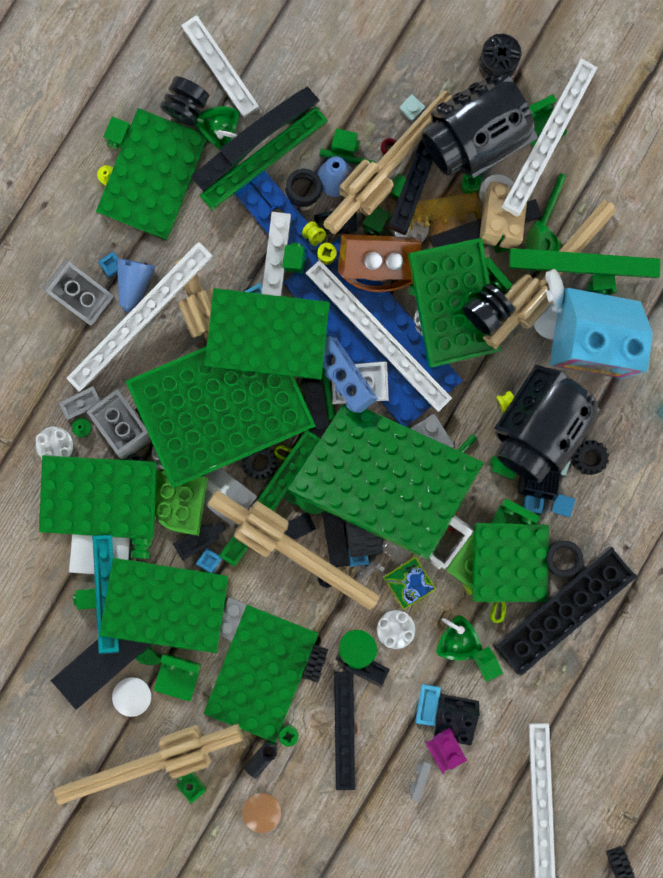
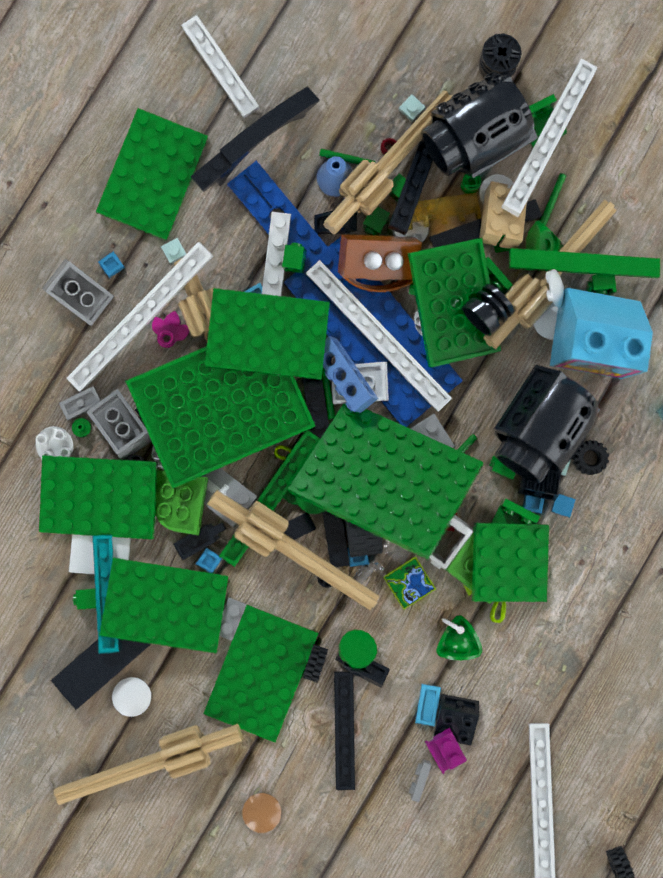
neon yellow tile [97,165,113,185] -> none
green brick [103,116,130,149] -> none
medium blue cone [117,258,156,312] -> none
green wheel [131,538,152,559] -> none
green tile [135,646,161,665] -> none
green bracket [154,653,202,701] -> none
black wheel [160,76,210,126] -> none
green brick [176,772,207,804] -> none
green hat [196,106,239,150] -> none
green tile [199,107,328,211] -> none
black tyre [241,447,277,480] -> none
black piece [243,740,278,779] -> none
green wheel [279,725,298,747] -> none
black tyre [285,168,322,207] -> none
neon yellow wheel [302,221,326,246] -> none
neon yellow wheel [318,243,337,265] -> none
green brick [331,128,361,156] -> none
white dish [377,610,415,649] -> none
green brick [472,646,503,682] -> none
black tile [493,546,638,676] -> none
neon yellow wheel [495,391,514,414] -> none
black tyre [546,541,583,577] -> none
none -> dark pink plate [152,311,190,348]
none -> light aqua plate [161,238,186,264]

